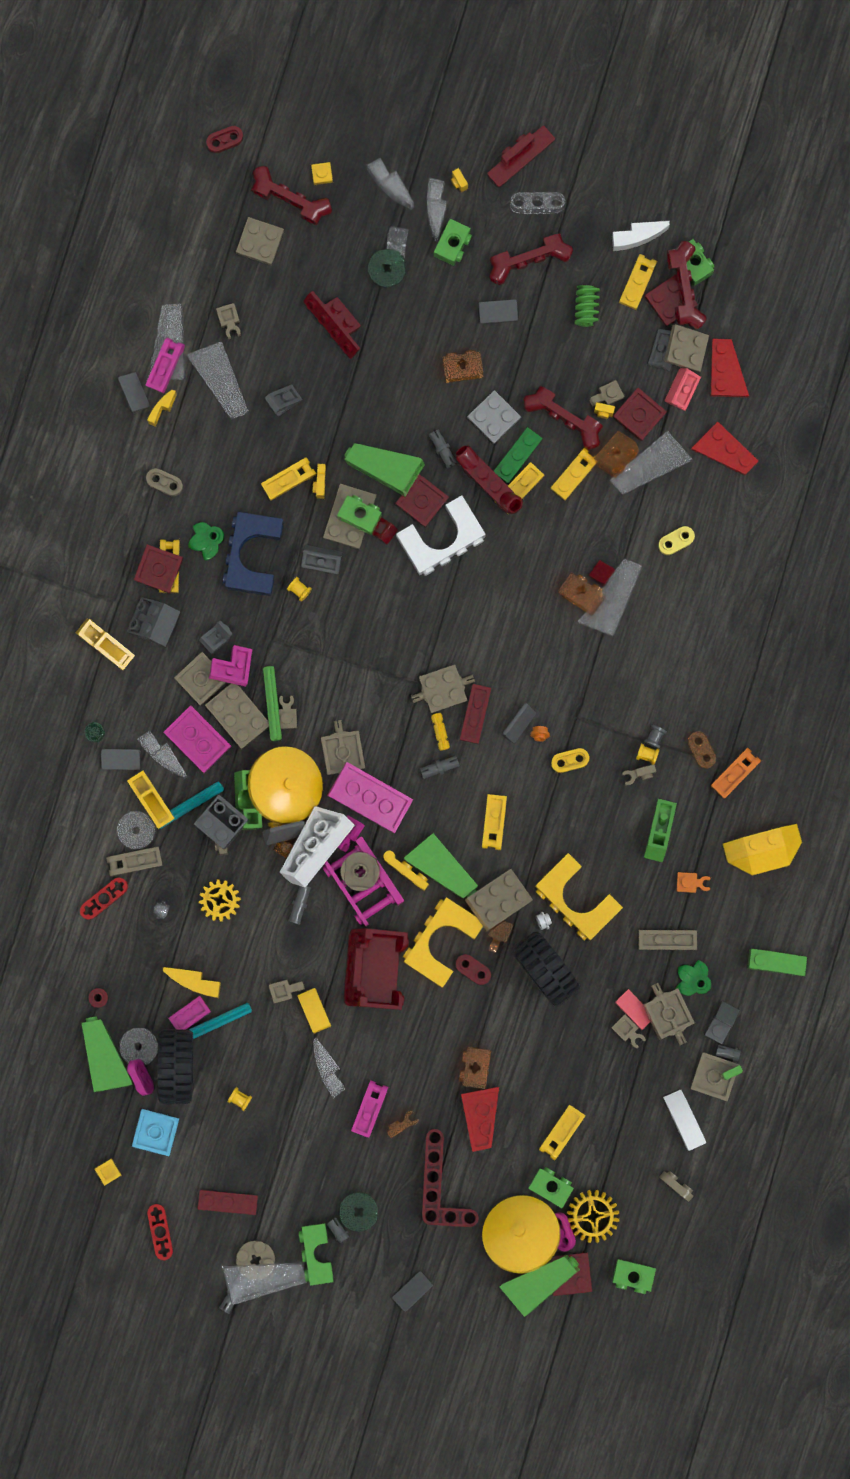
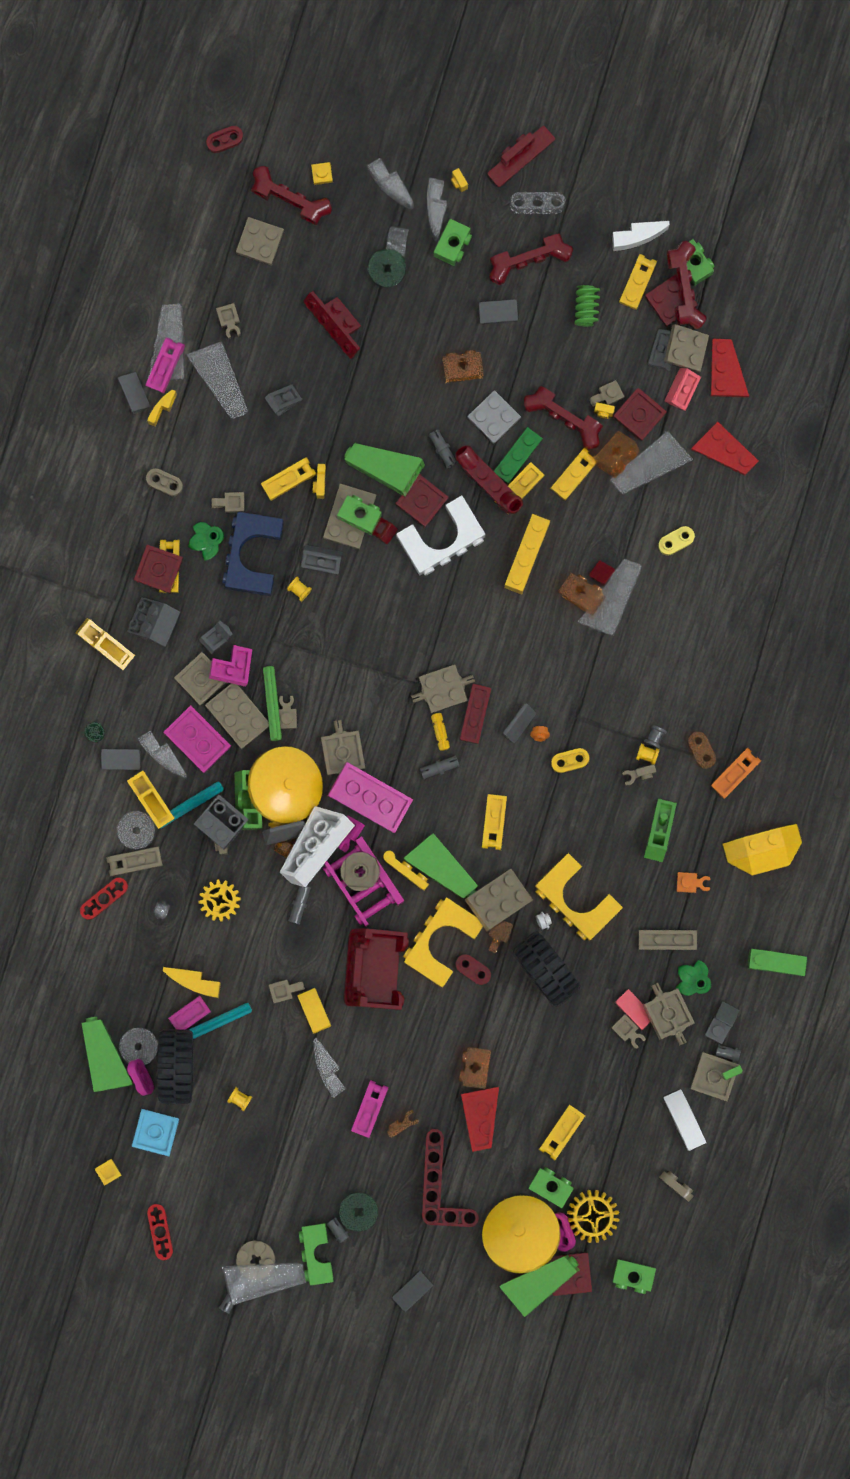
dark red plate [89,988,108,1008] -> none
dark red plate [198,1190,258,1215] -> none
none -> dark tan plate [212,492,244,513]
none -> yellow arch [504,514,550,594]

